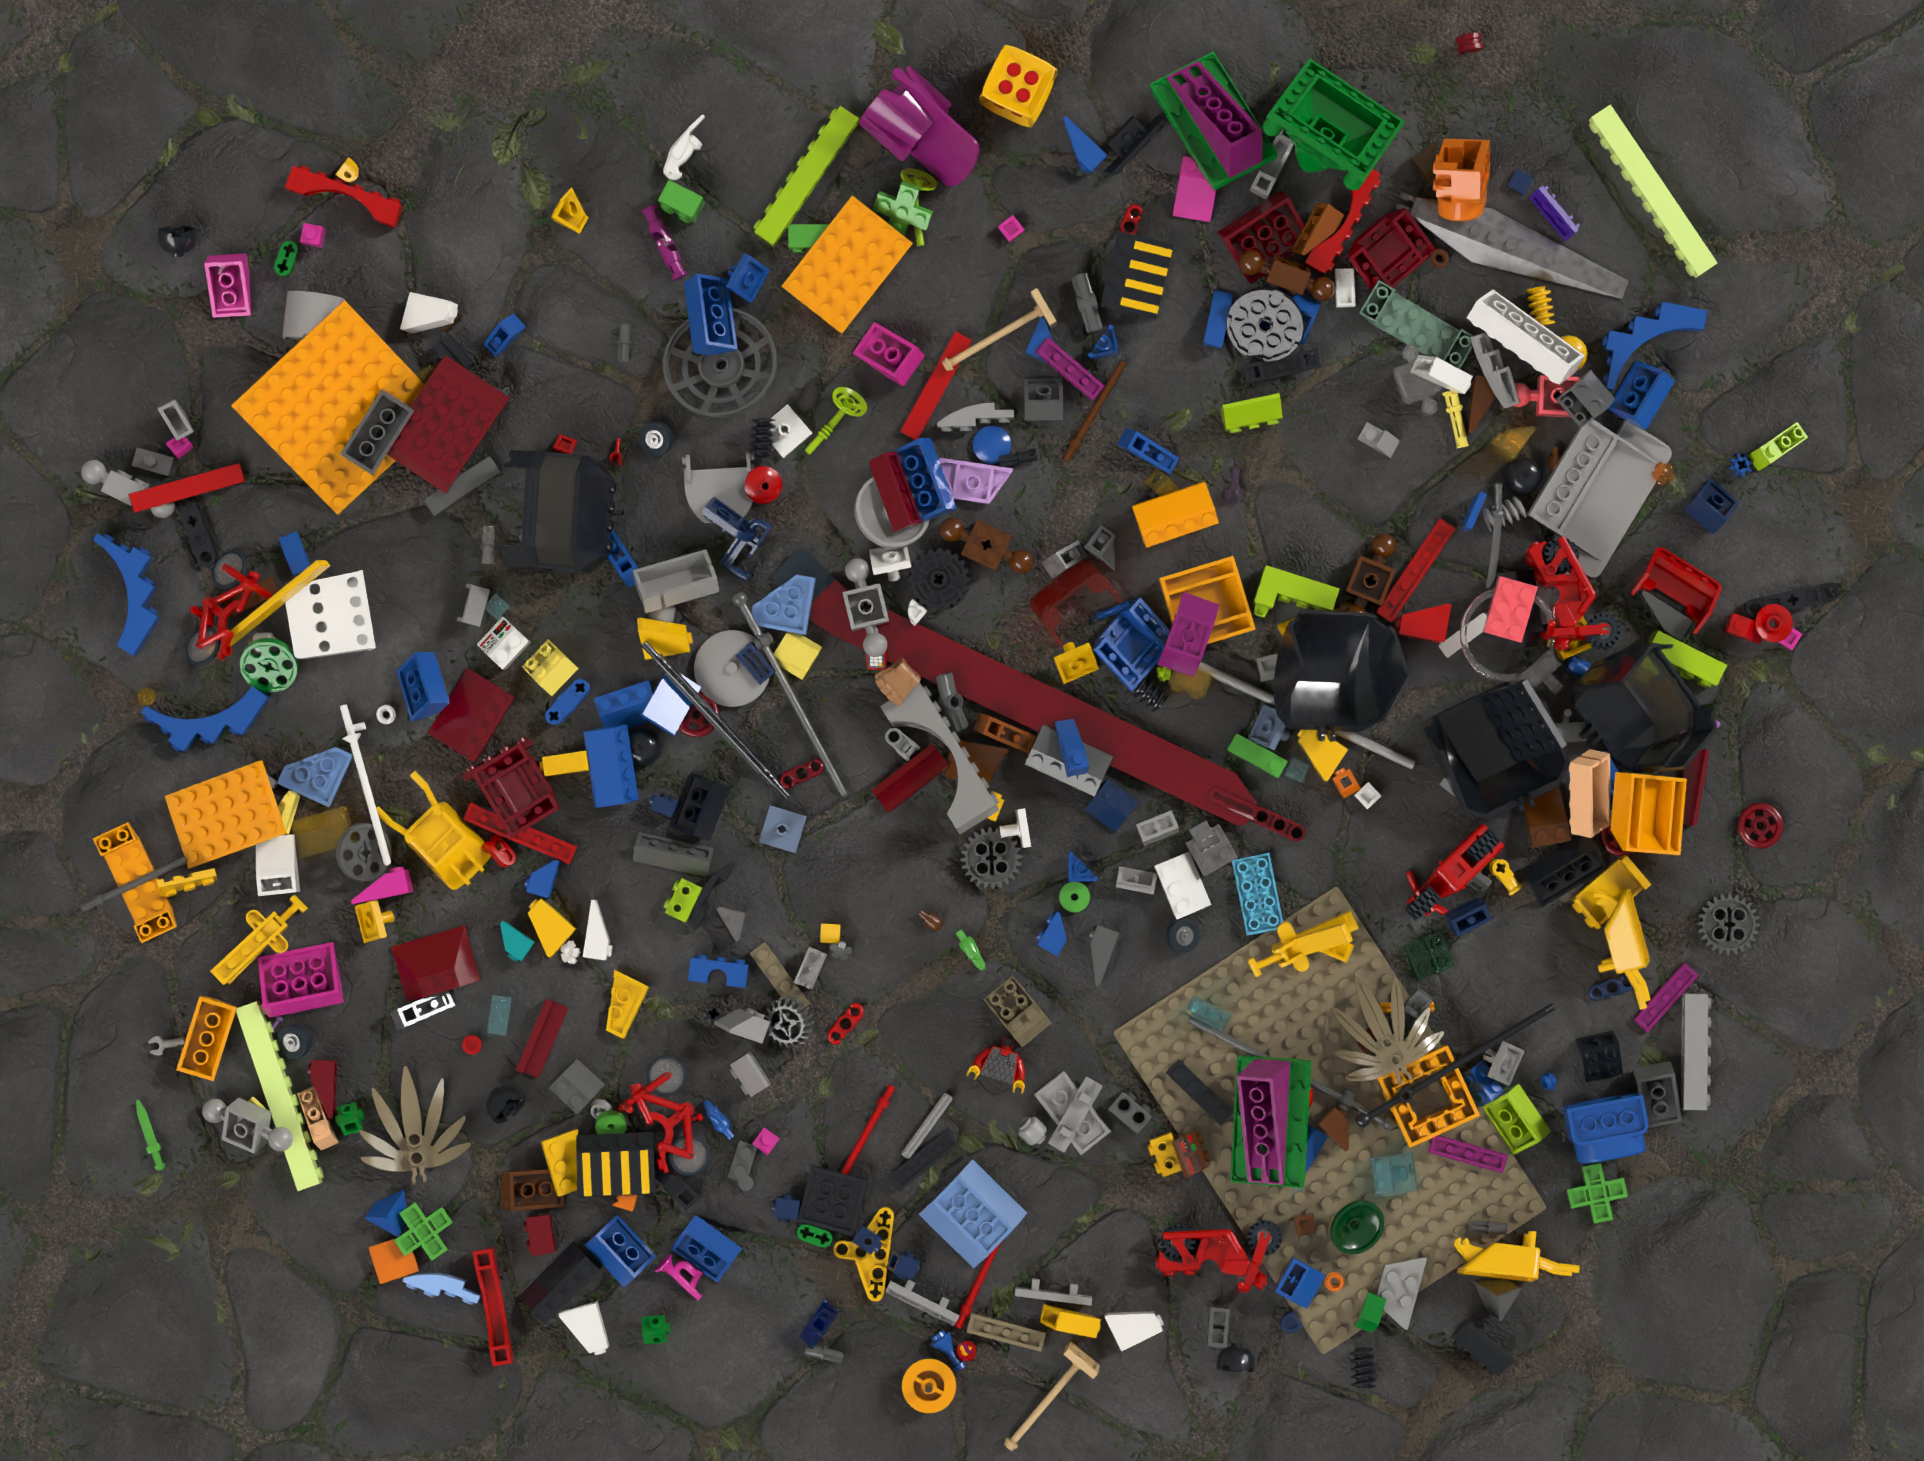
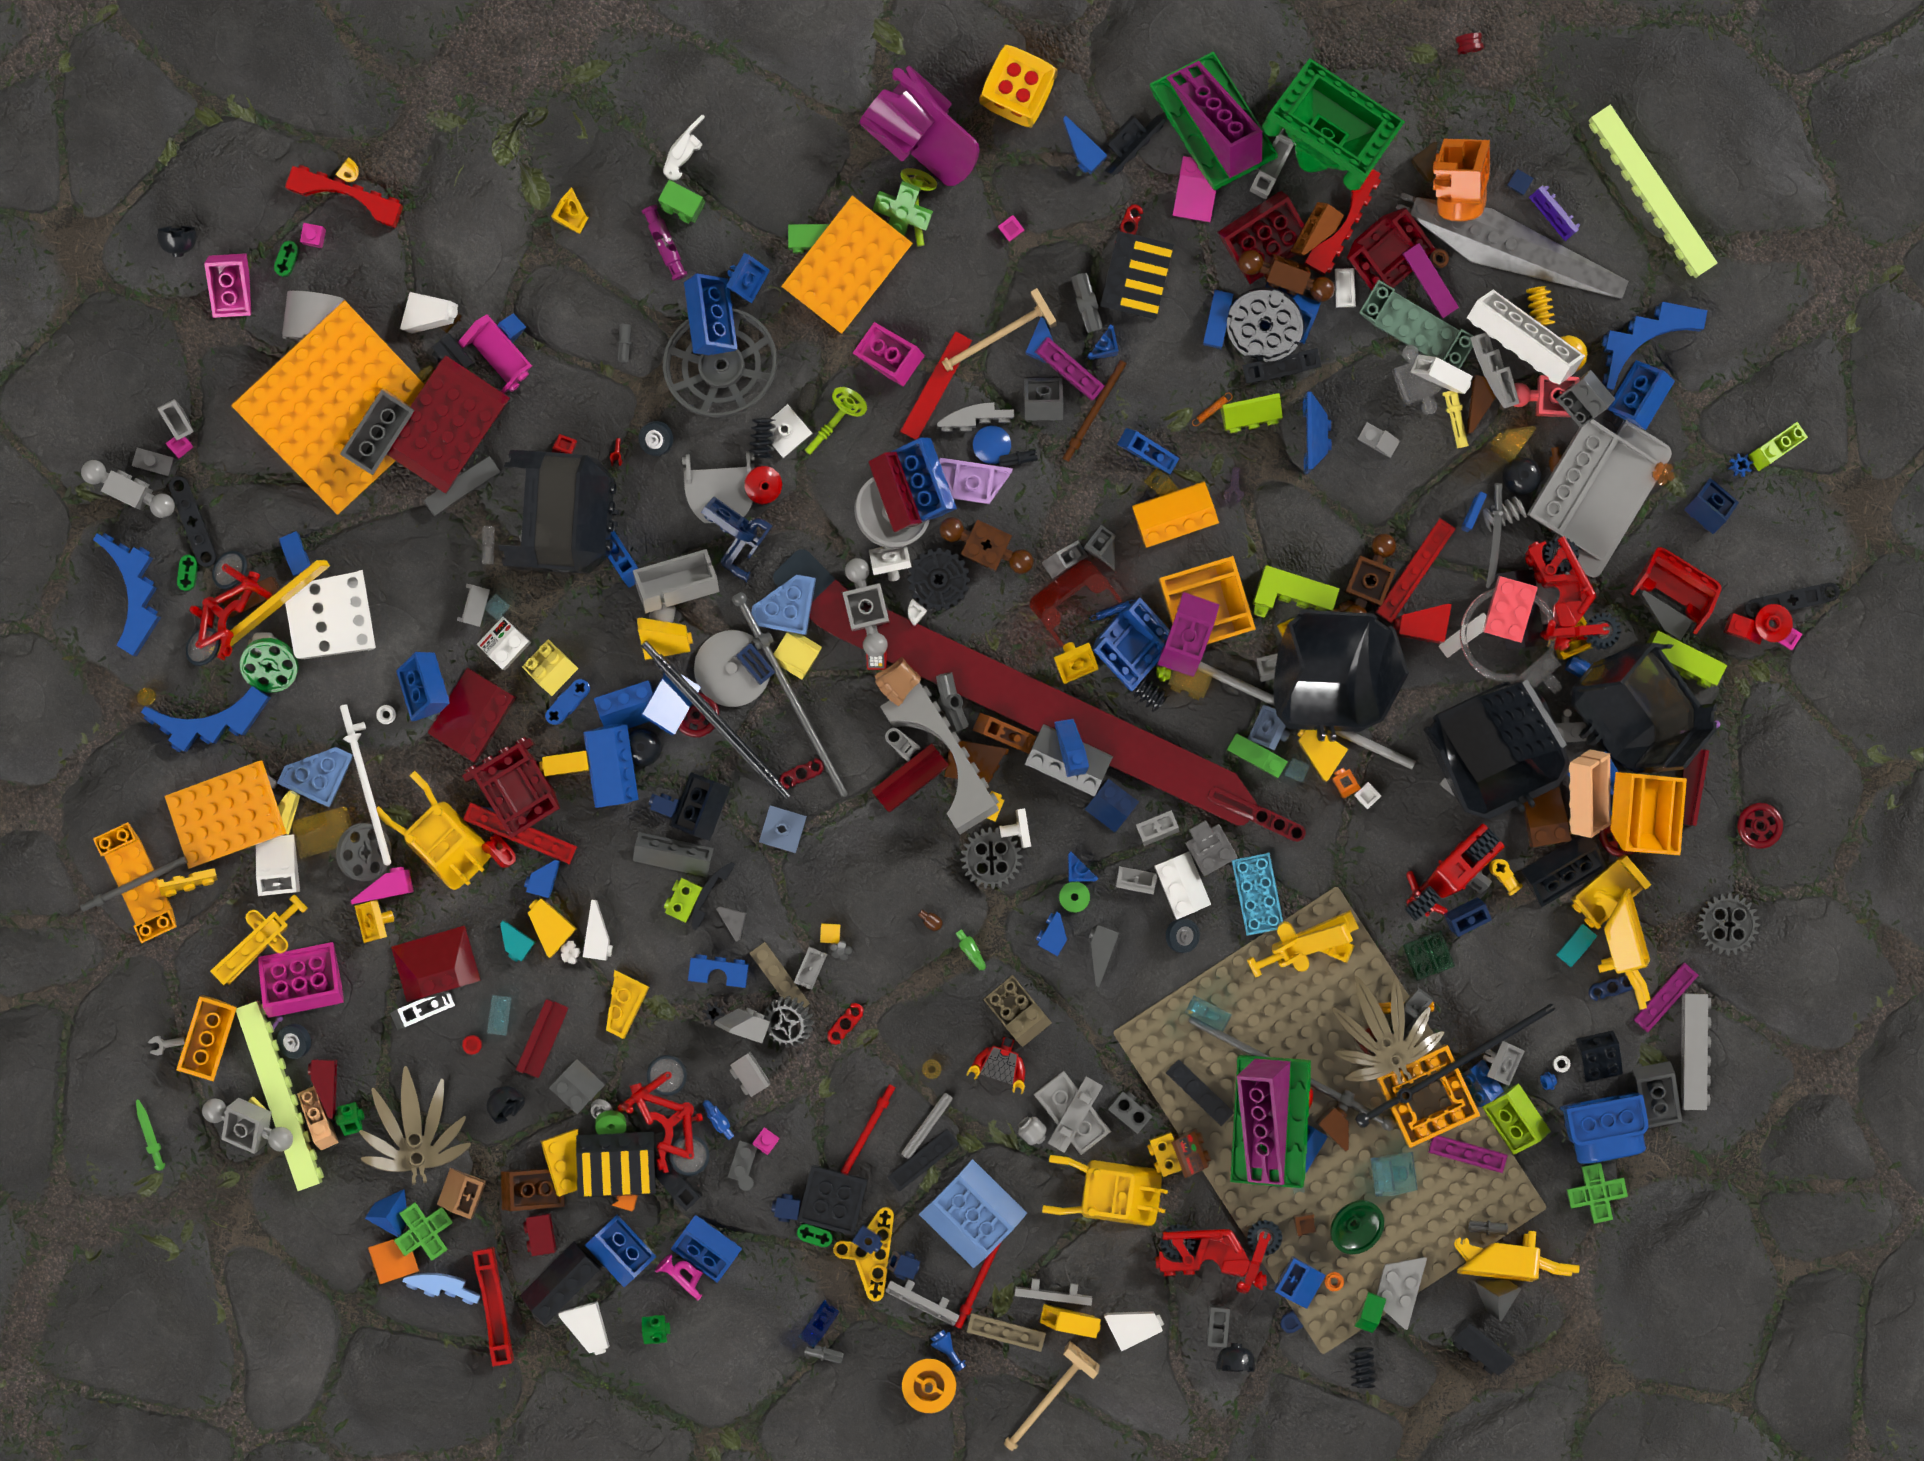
red tile [128,463,245,513] -> none
lime brick [754,106,860,247] -> none
red tile [957,1341,976,1361] -> none
none -> green beam [177,555,198,591]
none -> medium nougat slope [437,1168,486,1219]
none -> dark pink panel [458,314,532,394]
none -> clear yellow plate [922,1060,941,1079]
none -> yellow piece [1042,1155,1168,1226]
none -> orange piece [1192,393,1232,426]
none -> blue slope [1303,392,1332,474]
none -> magenta tile [1402,243,1459,318]
none -> white axle [1552,1055,1571,1073]
none -> teal slope [1556,924,1597,967]

